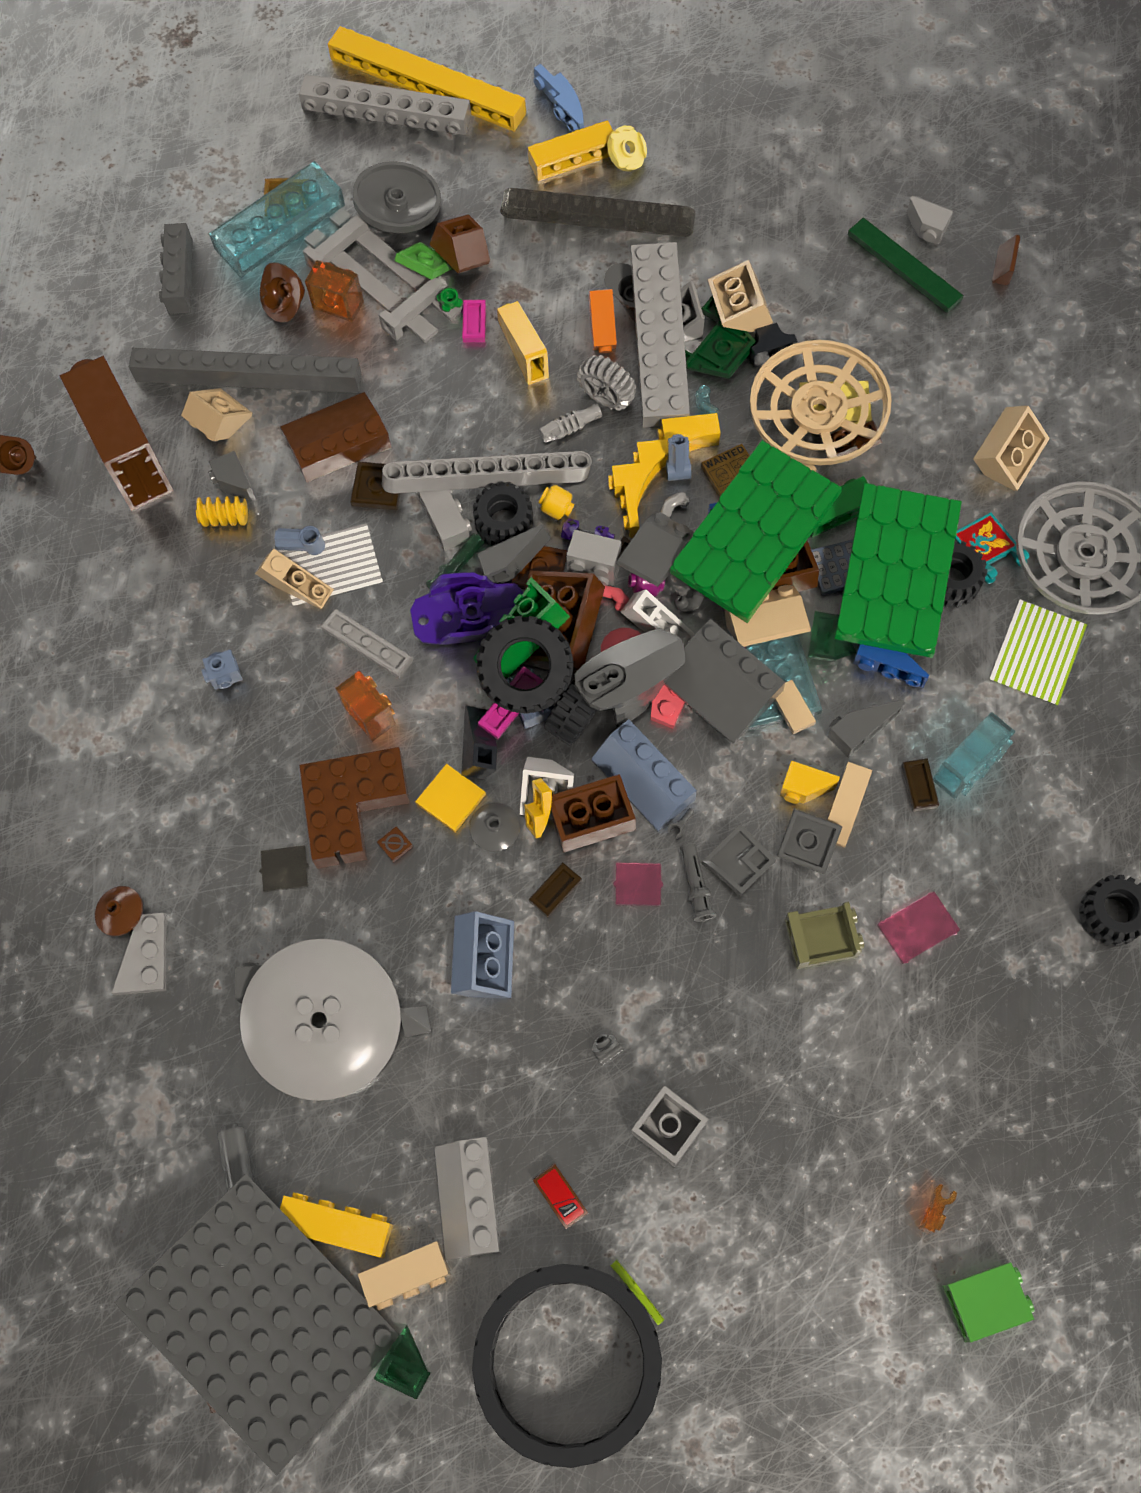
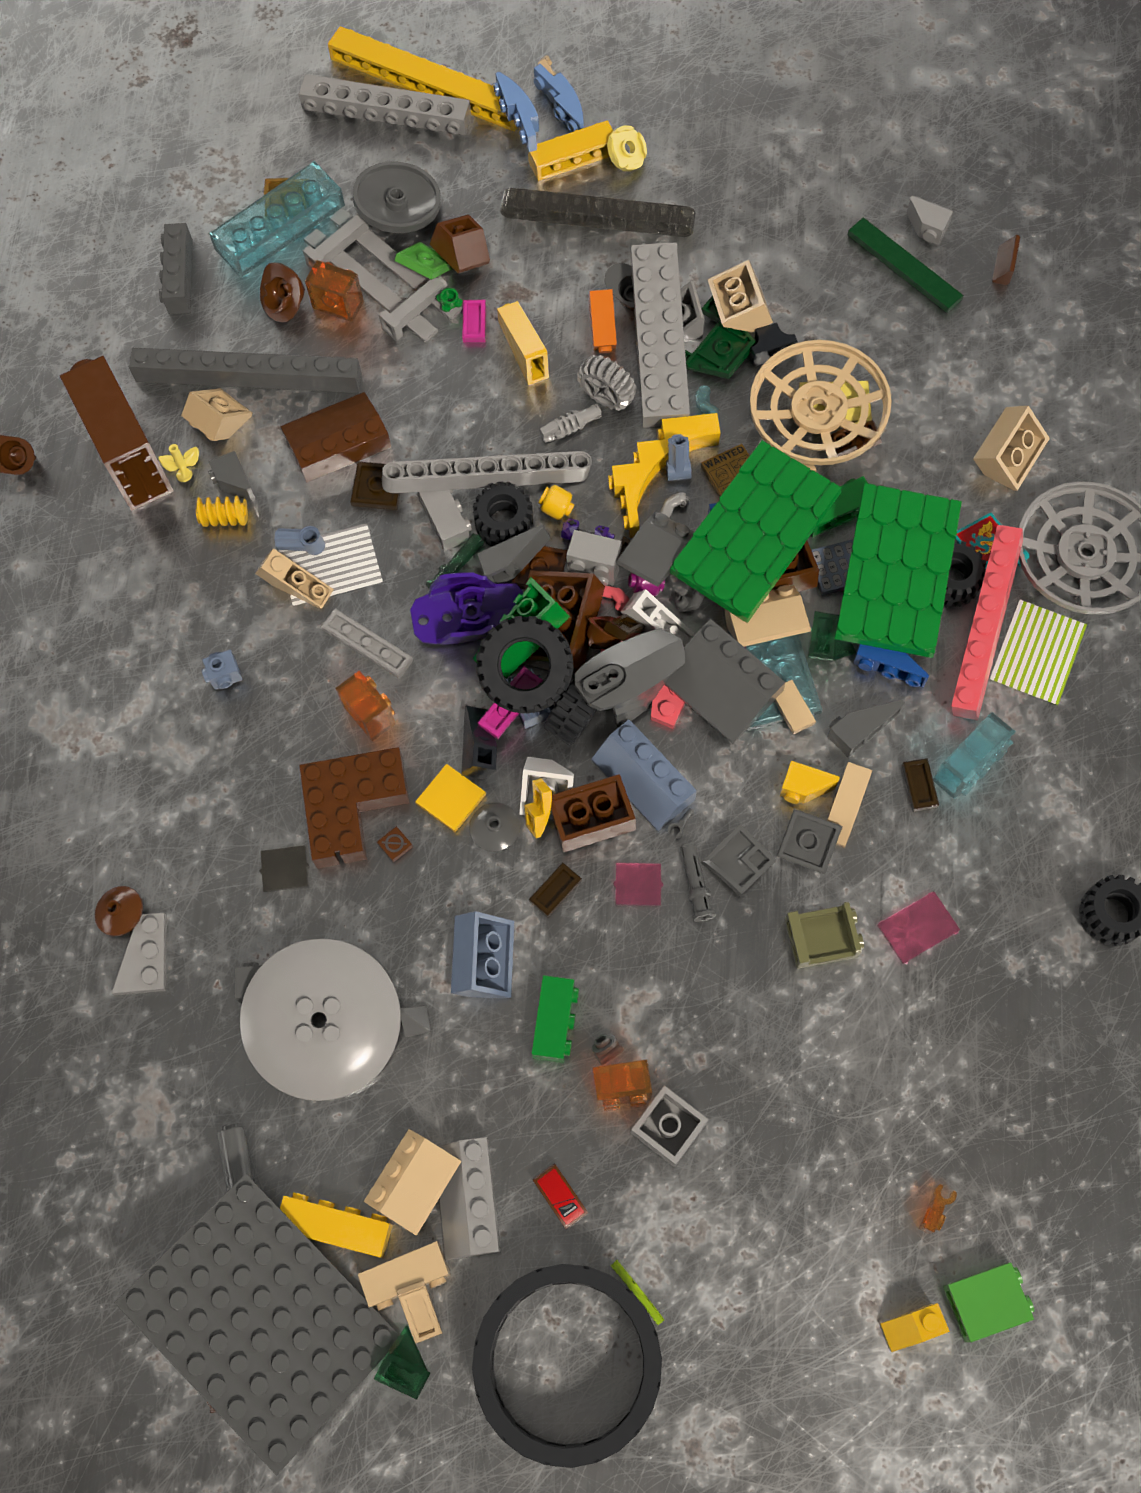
none -> light yellow plant [158,444,199,482]
none -> tan slope [364,1129,461,1236]
none -> tan tile [397,1281,442,1344]
none -> medium blue slope [493,72,539,152]
none -> green brick [531,975,579,1063]
none -> tan tile [538,55,556,76]
none -> reddish brown piece [587,616,622,650]
none -> clear orange brick [593,1059,652,1111]
none -> dark brown tile [603,614,645,641]
none -> yellow slope [880,1303,950,1352]
none -> coral brick [951,525,1023,720]

